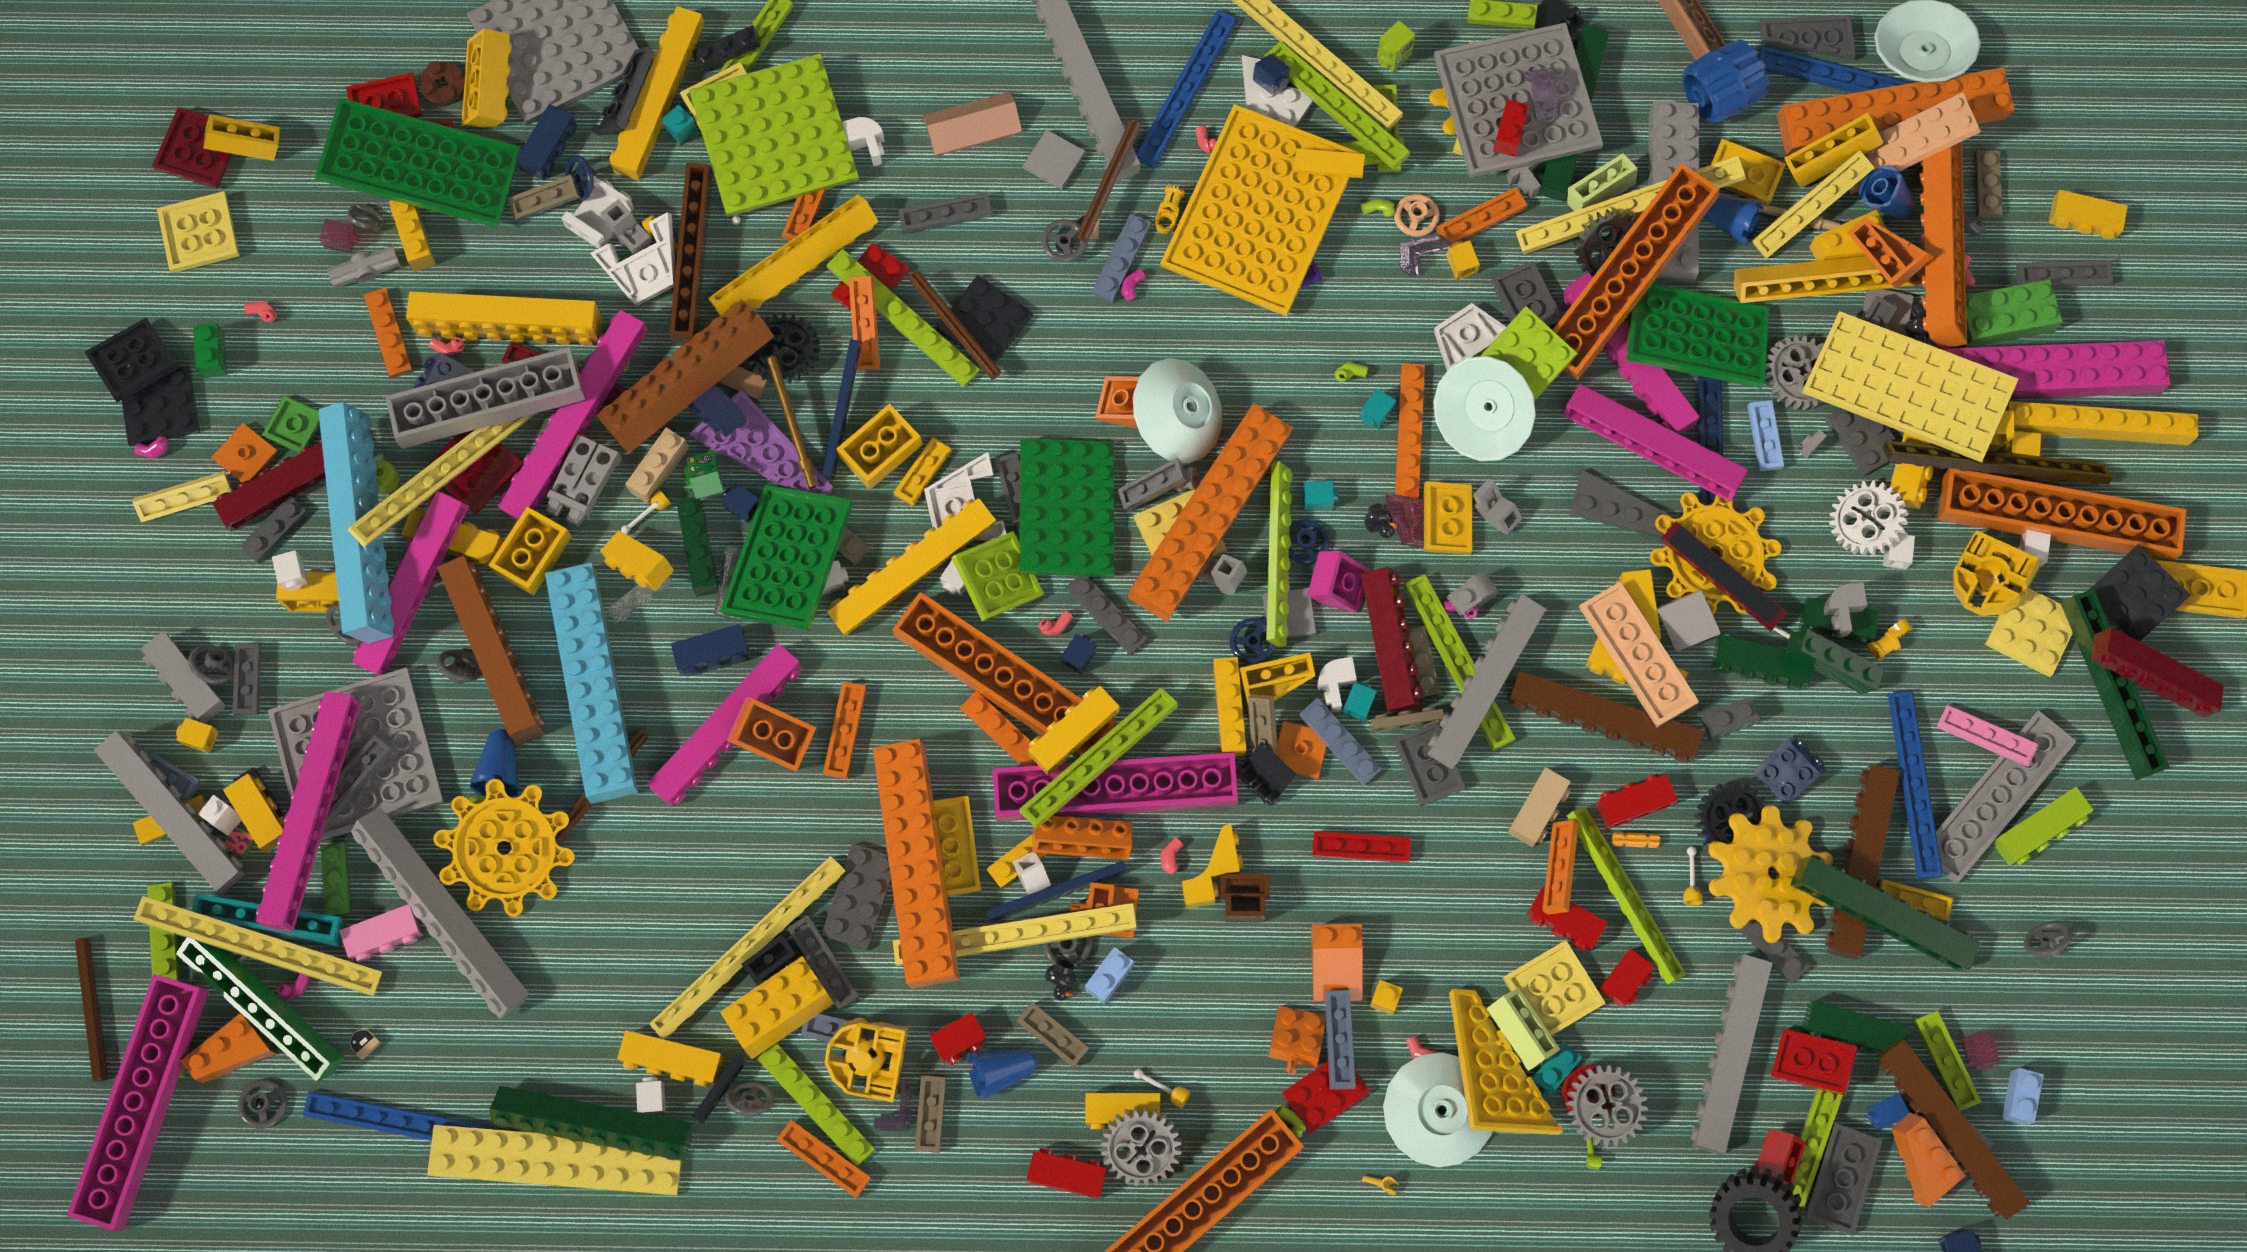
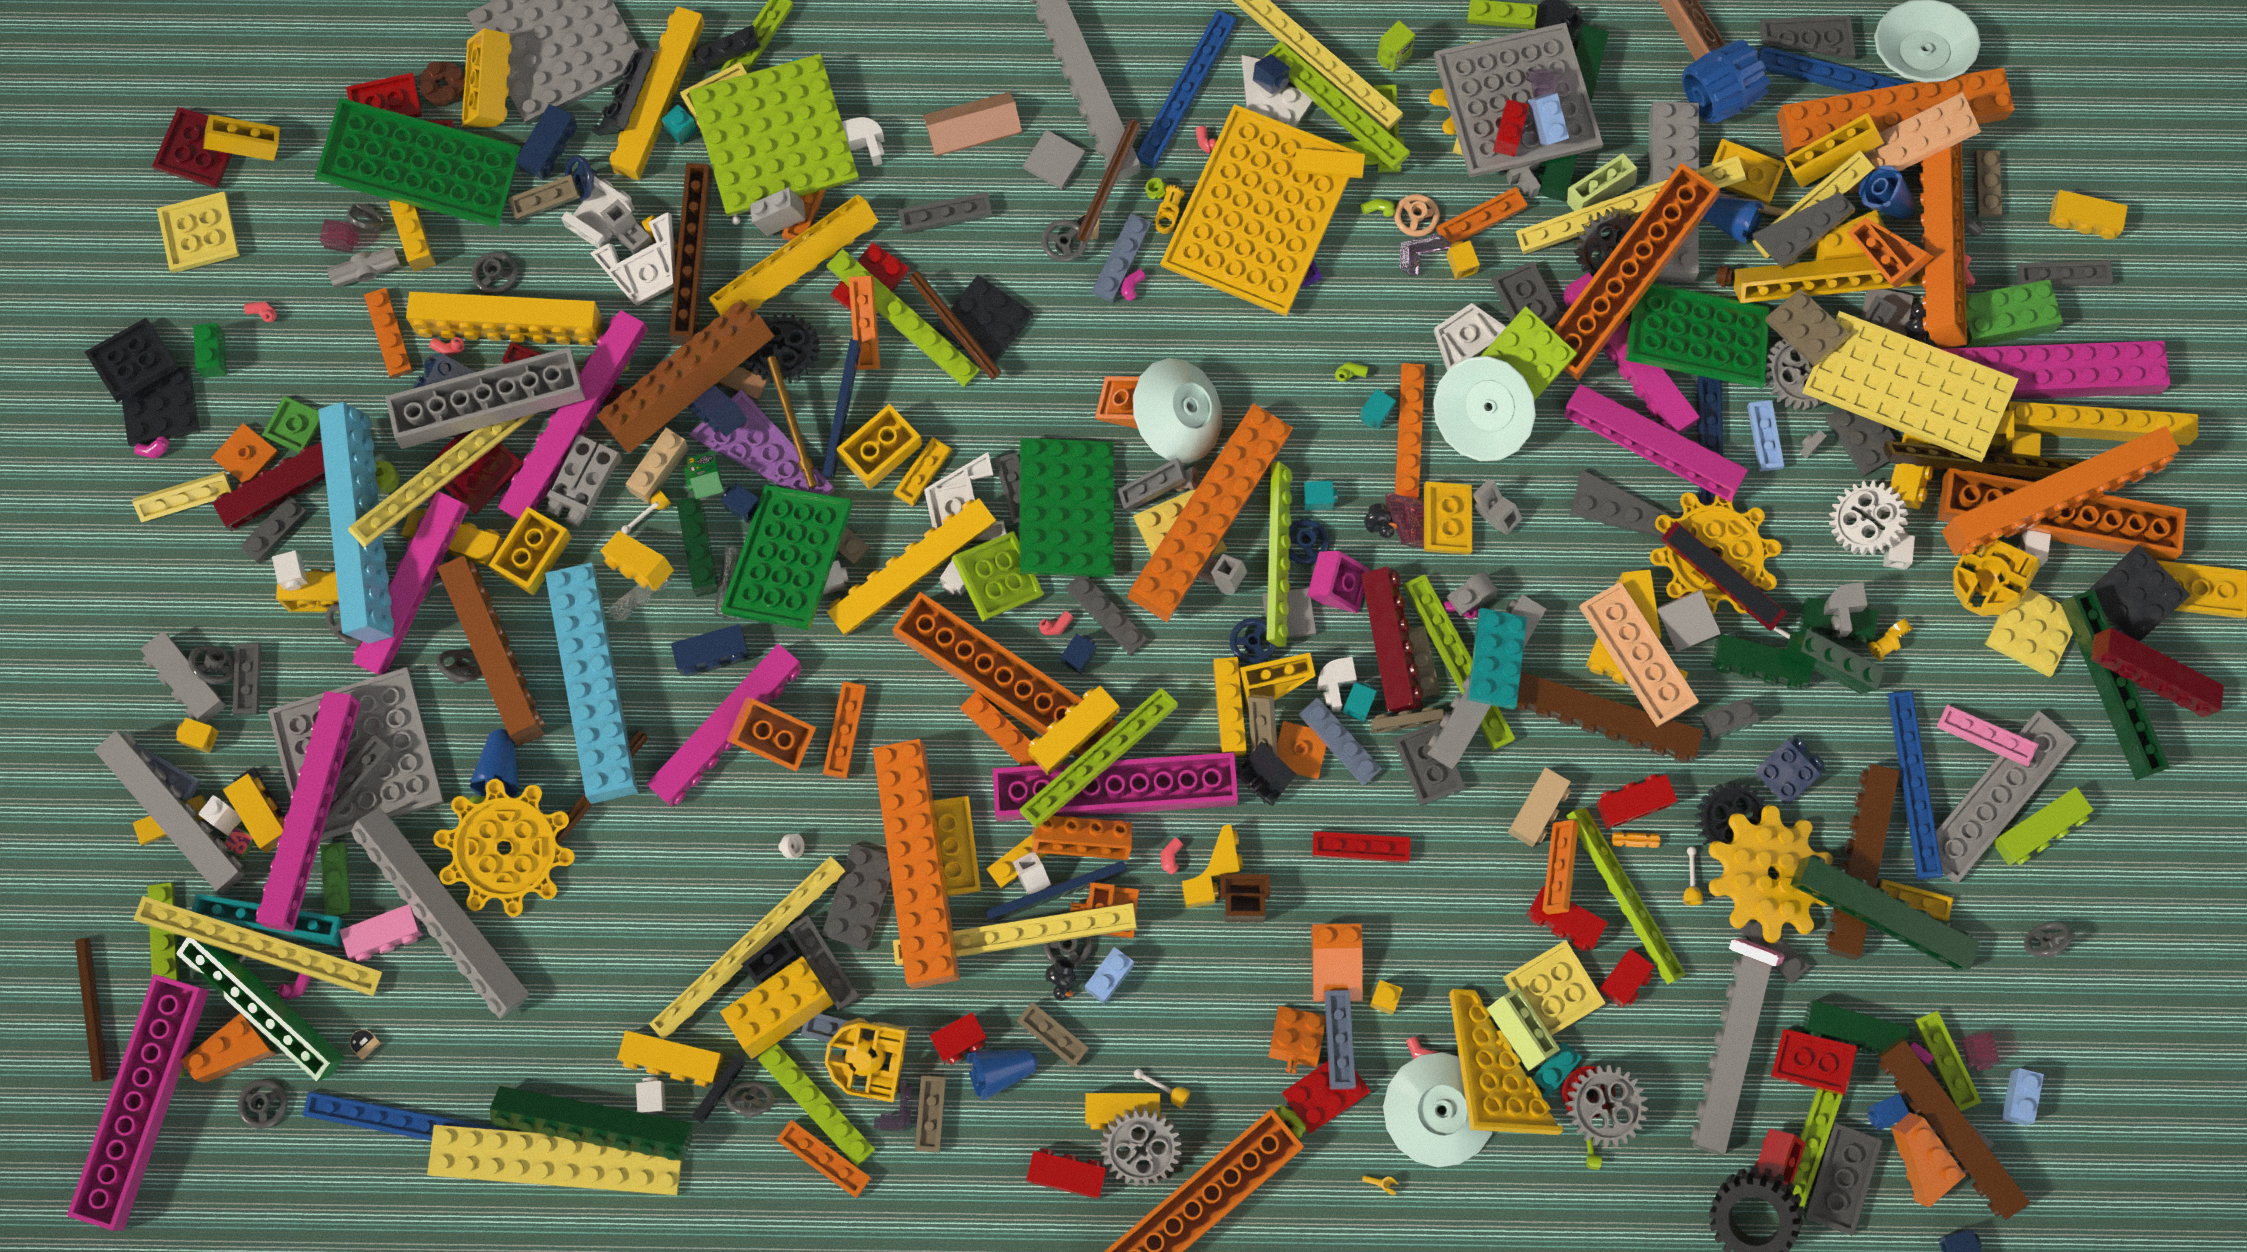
none -> dark grey piece [472,251,518,295]
none -> light grey brick [750,187,806,236]
none -> white tile [779,834,804,858]
none -> lime plate [1146,178,1167,200]
none -> teal plate [1467,608,1527,710]
none -> light blue brick [1528,93,1569,145]
none -> reddish brown plate [1716,264,1733,288]
none -> tile [1729,938,1785,966]
none -> dark grey wing [1752,192,1855,269]
none -> dark tan plate [1765,289,1849,367]
none -> dark pink plate [1908,1042,1934,1066]
none -> orange brick [1941,426,2180,556]

